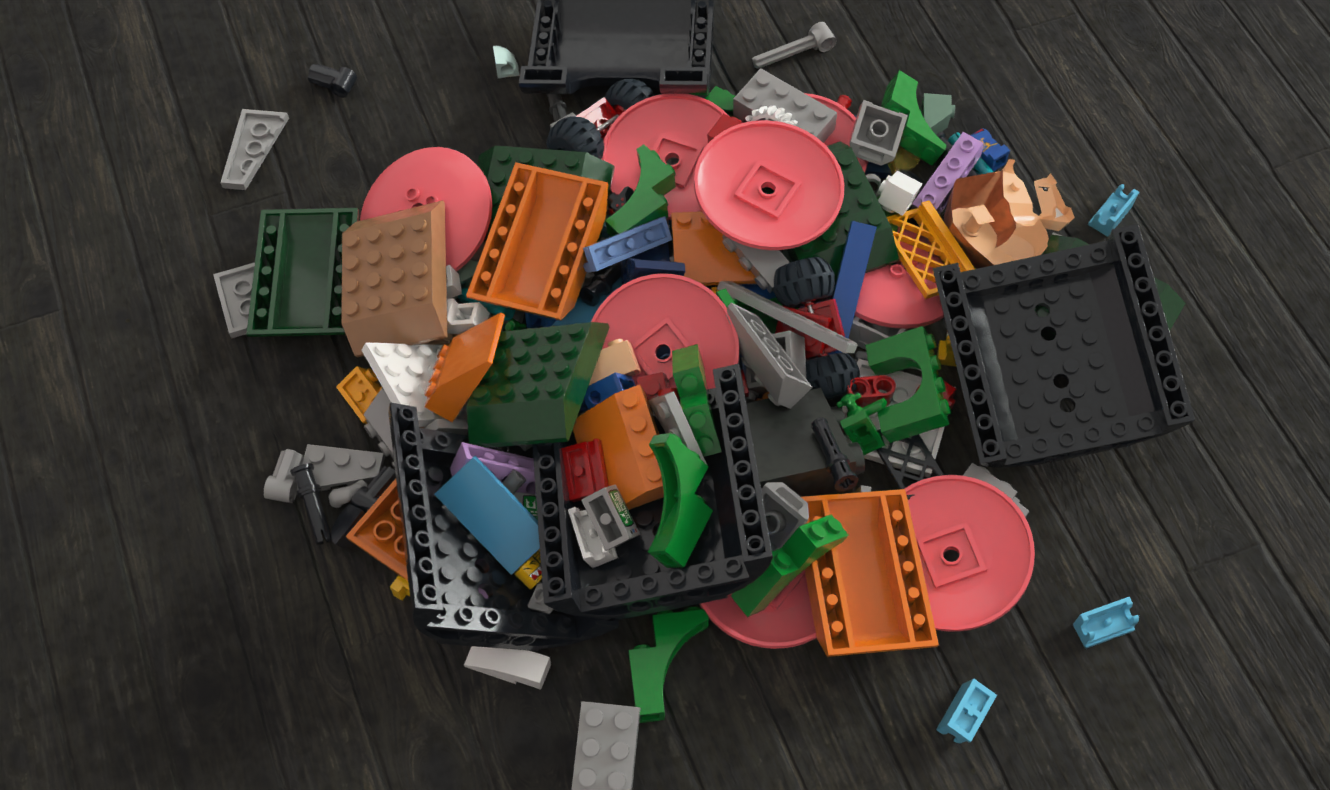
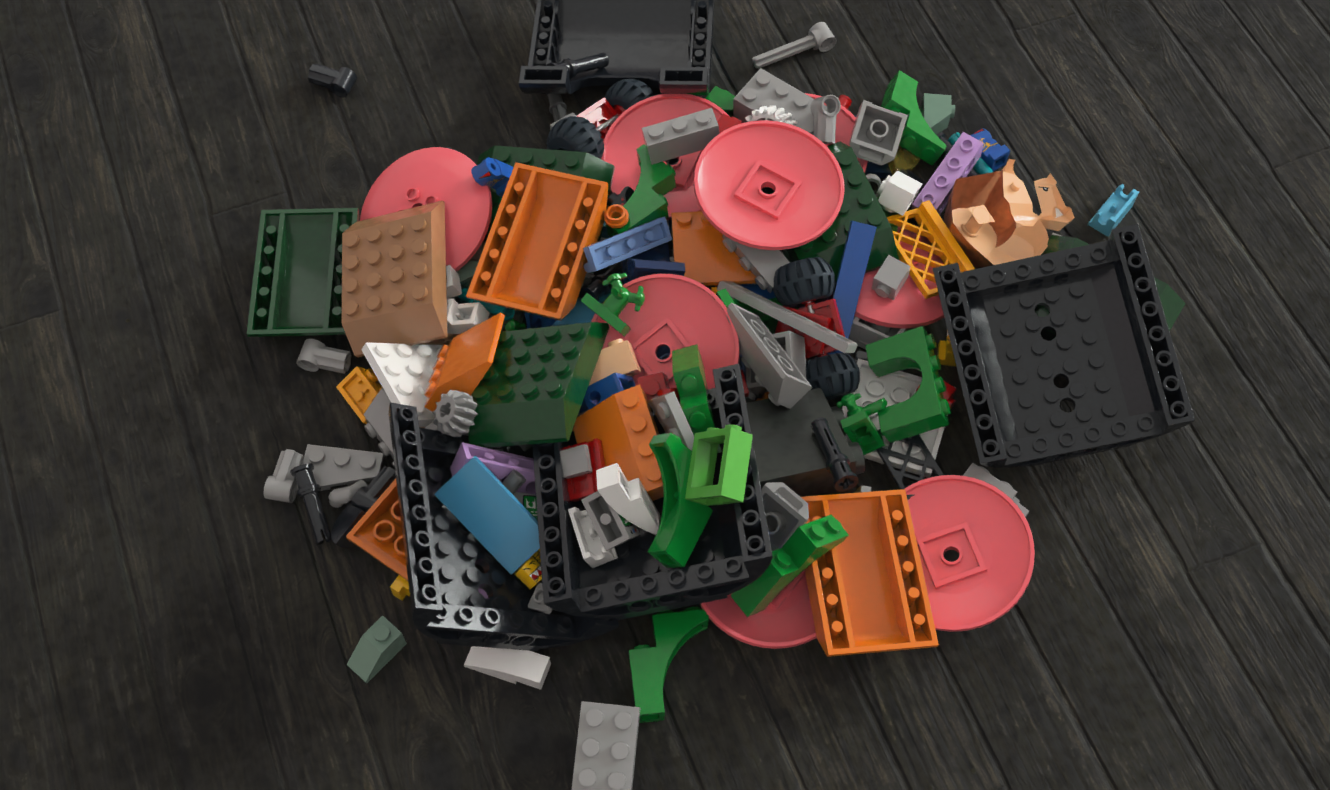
light grey wing [213,262,255,339] -> none
light grey wing [220,109,289,190] -> none
light aqua brick [493,46,520,78] -> none
red beam [845,375,896,407] -> none
medium azure hinge [936,679,997,743] -> none
medium azure hinge [1073,597,1139,649] -> none
none -> light grey piece [297,339,351,374]
none -> sand green slope [347,616,407,684]
none -> light grey gear [432,390,478,437]
none -> blue leg [471,157,513,197]
none -> black pin [546,52,609,79]
none -> light grey tile [560,444,592,479]
none -> green piece [581,273,645,337]
none -> white slope [596,463,660,535]
none -> orange plate [604,204,629,228]
none -> light grey brick [642,108,720,164]
none -> bright green window [685,424,753,506]
none -> light grey piece [810,95,841,144]
none -> light grey brick [872,255,911,300]

